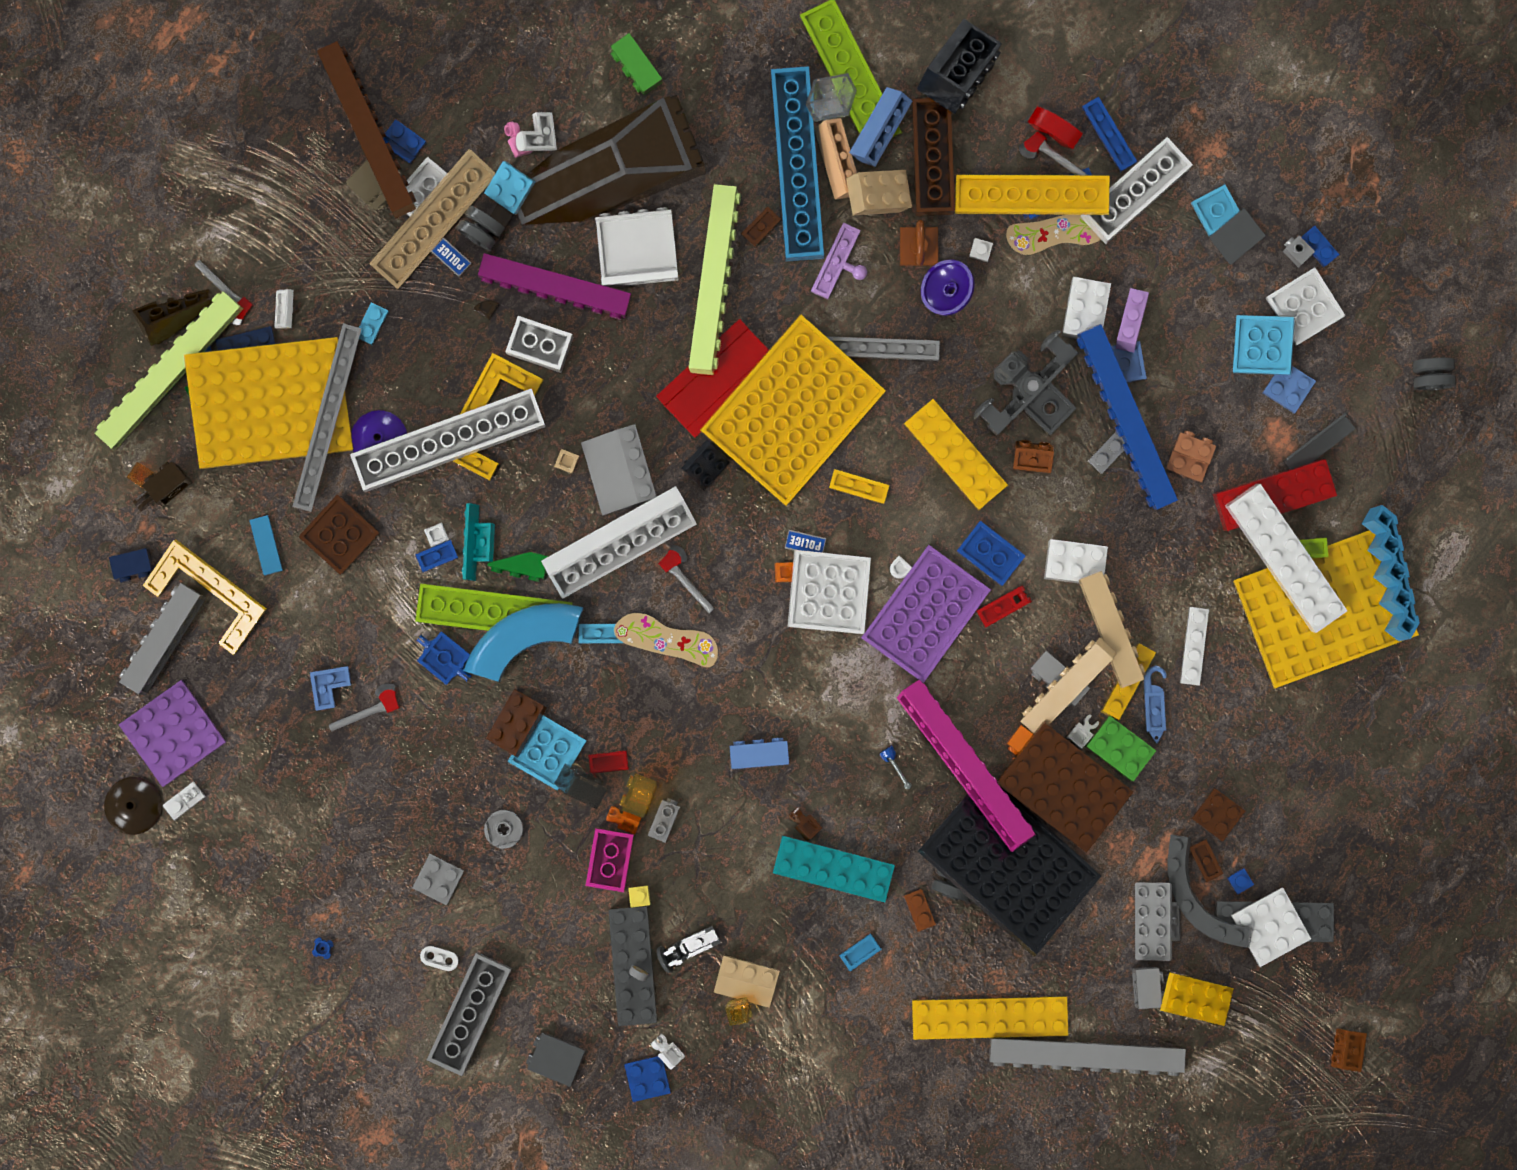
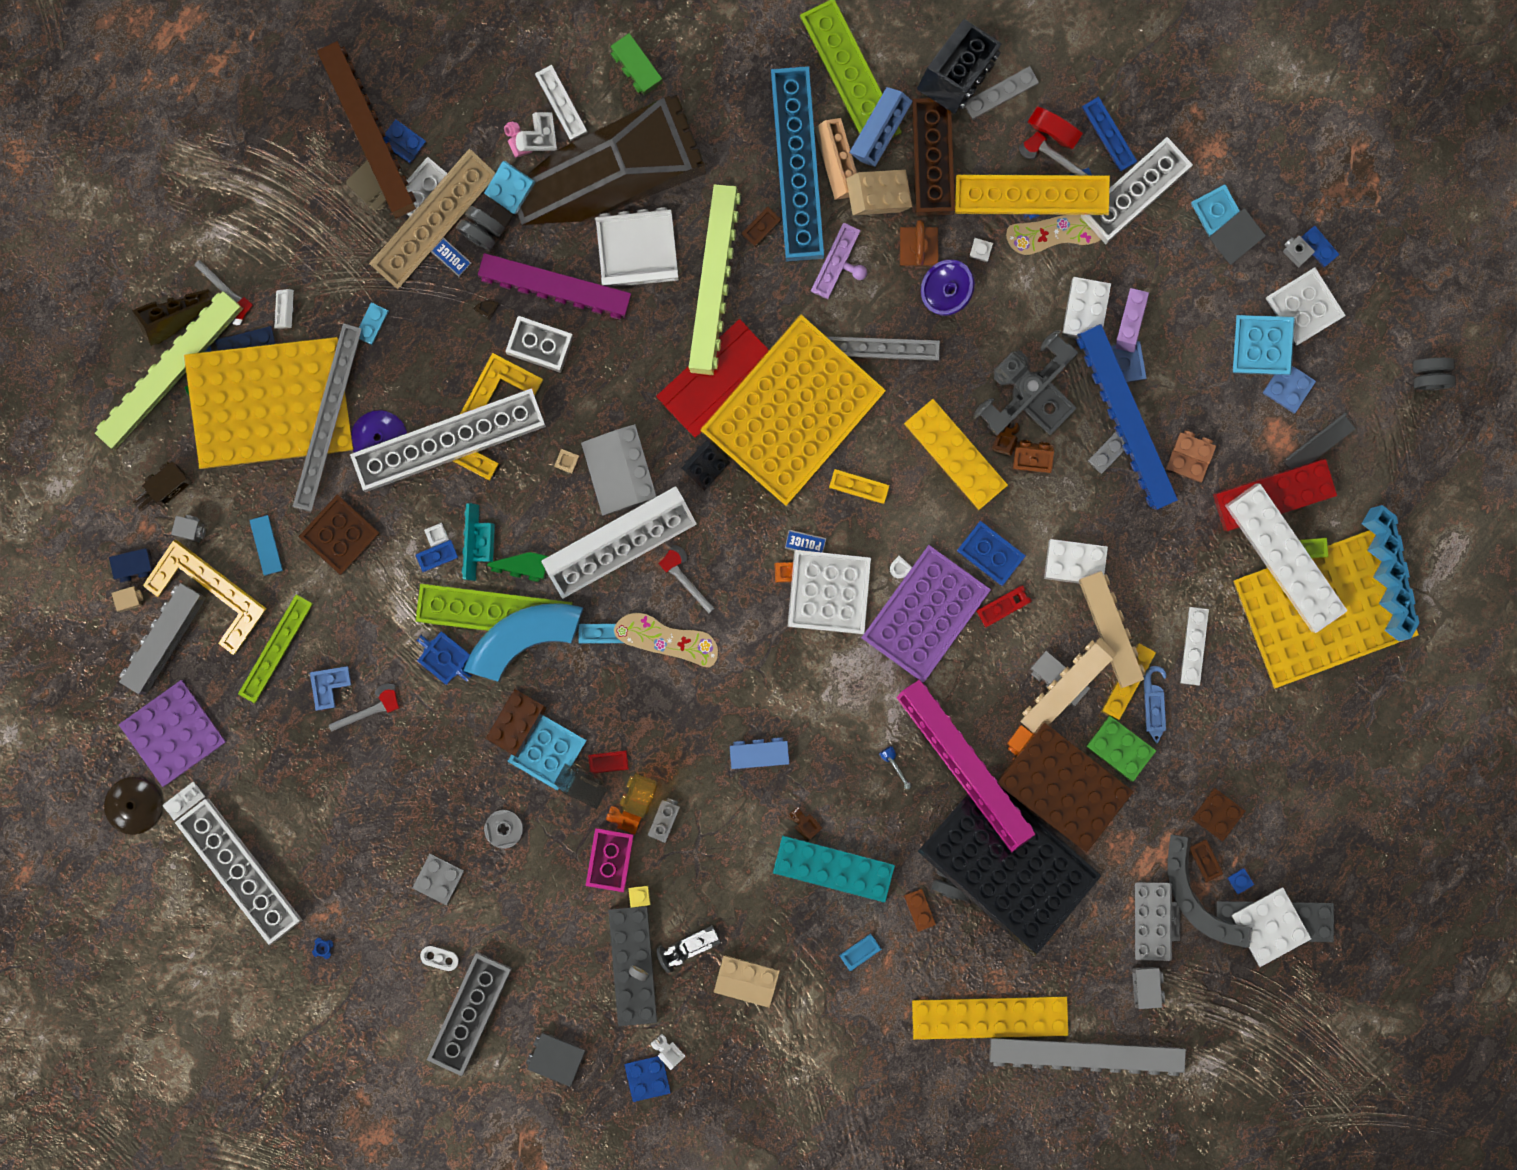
clear orange plate [126,462,154,489] -> none
clear yellow brick [725,997,752,1026] -> none
clear brick [806,73,857,122] -> none
white plate [1066,715,1099,750] -> none
yellow plate [1160,972,1234,1026] -> none
dark orange bracket [1331,1029,1367,1072] -> none
none -> tan brick [112,586,144,613]
none -> light grey brick [171,515,206,543]
none -> white brick [175,799,303,945]
none -> lime plate [238,594,313,704]
none -> white plate [535,65,587,141]
none -> light grey plate [965,66,1039,120]
none -> reddish brown plate [992,423,1020,456]

